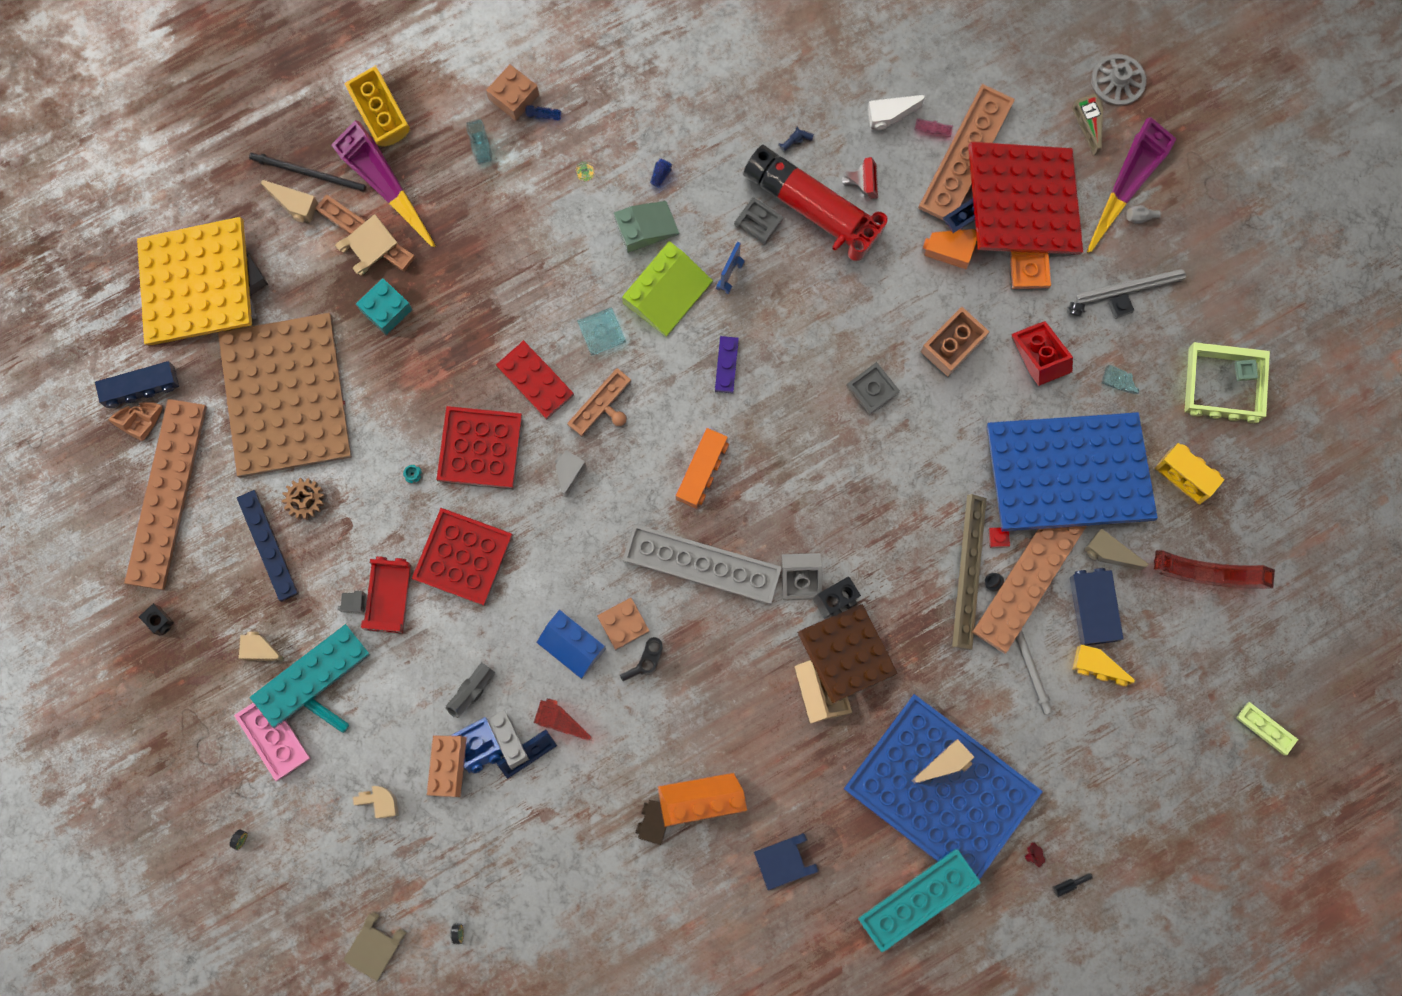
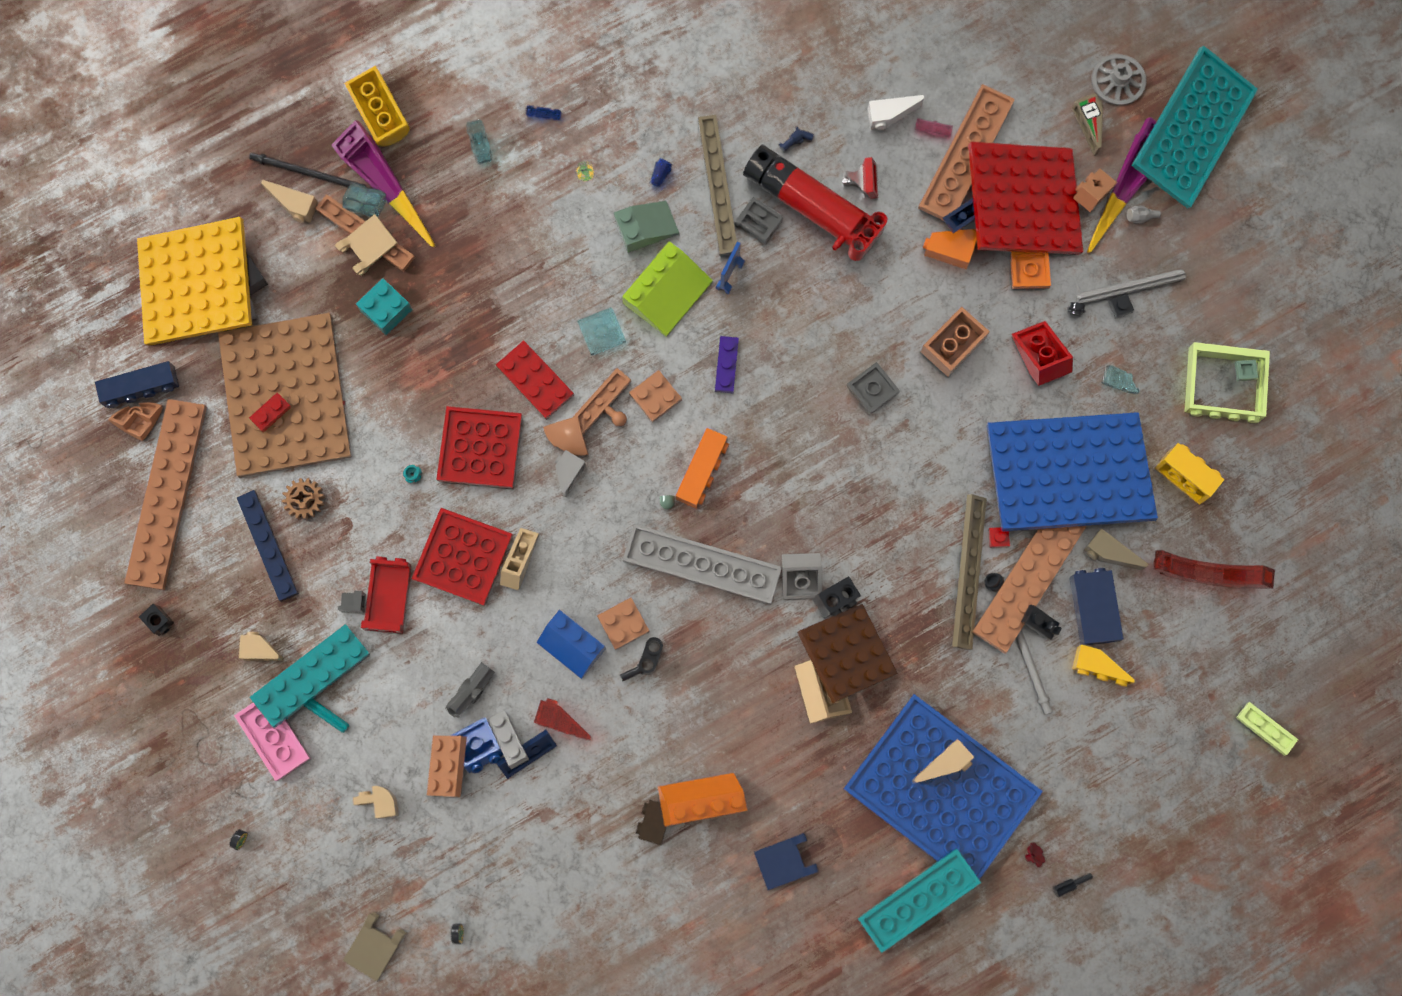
nougat brick [486,64,539,121] -> none
none -> red plate [249,392,291,433]
none -> clear light blue brick [343,183,386,217]
none -> tan slope [500,528,539,590]
none -> nougat brick [543,416,589,456]
none -> nougat plate [629,370,682,423]
none -> sand green hinge [659,495,675,510]
none -> dark tan plate [698,115,737,256]
none -> black plate [1021,604,1062,640]
none -> nougat brick [1073,169,1117,212]
none -> teal plate [1131,46,1258,208]

